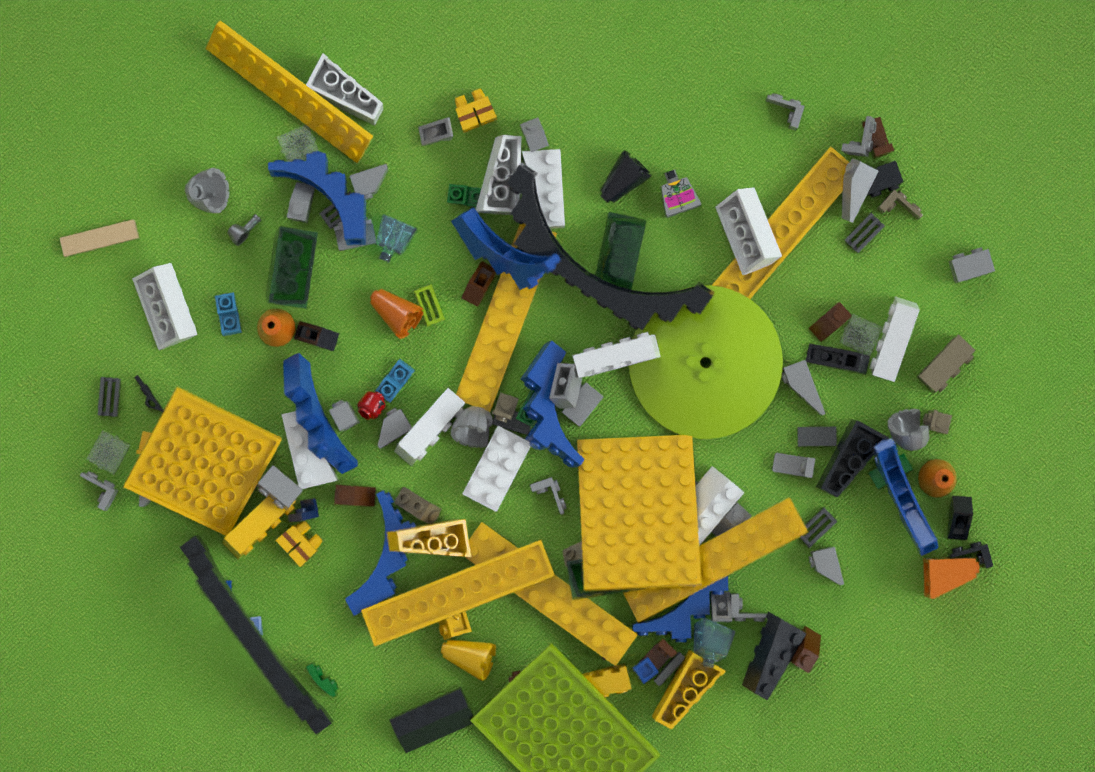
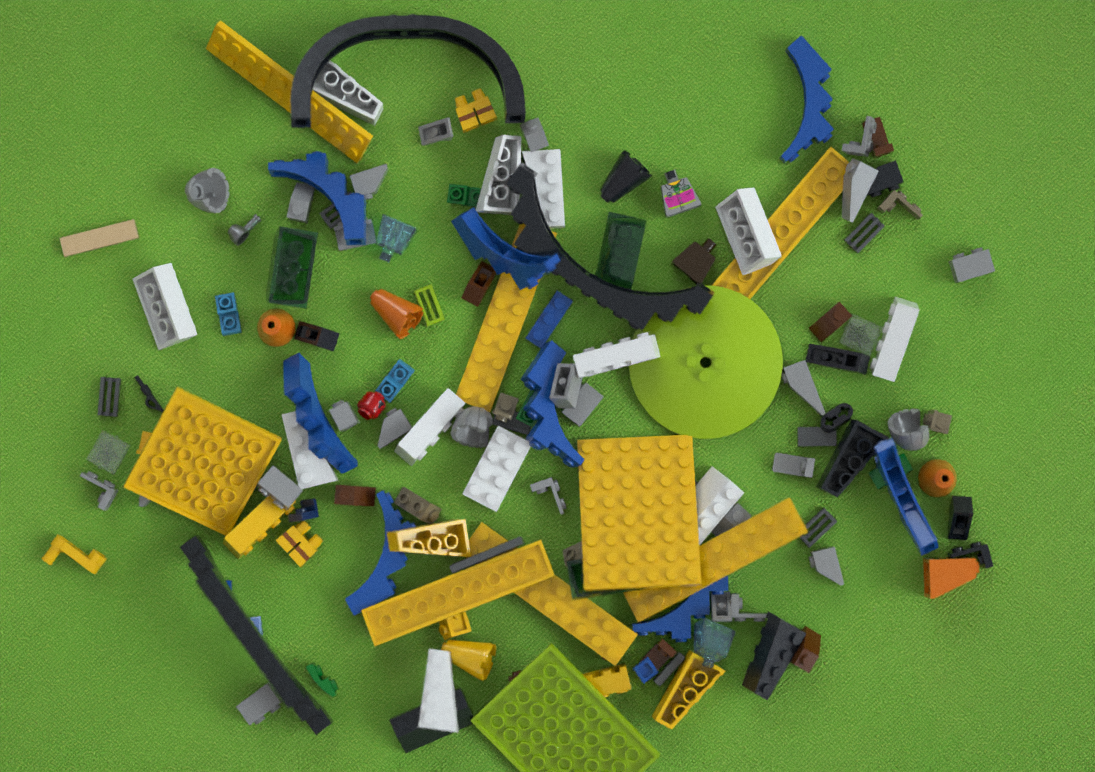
clear piece [277,125,319,162] -> none
light grey bracket [766,93,805,130] -> none
dark tan brick [917,335,975,393] -> none
none -> yellow beam [41,534,107,574]
none -> light grey brick [236,682,282,725]
none -> black arch [291,14,526,128]
none -> white wedge [418,649,459,732]
none -> dark grey tile [450,536,525,573]
none -> blue plate [525,291,573,348]
none -> dark brown torso [671,238,716,284]
none -> blue arch [779,35,834,164]
none -> black beam [820,403,853,433]

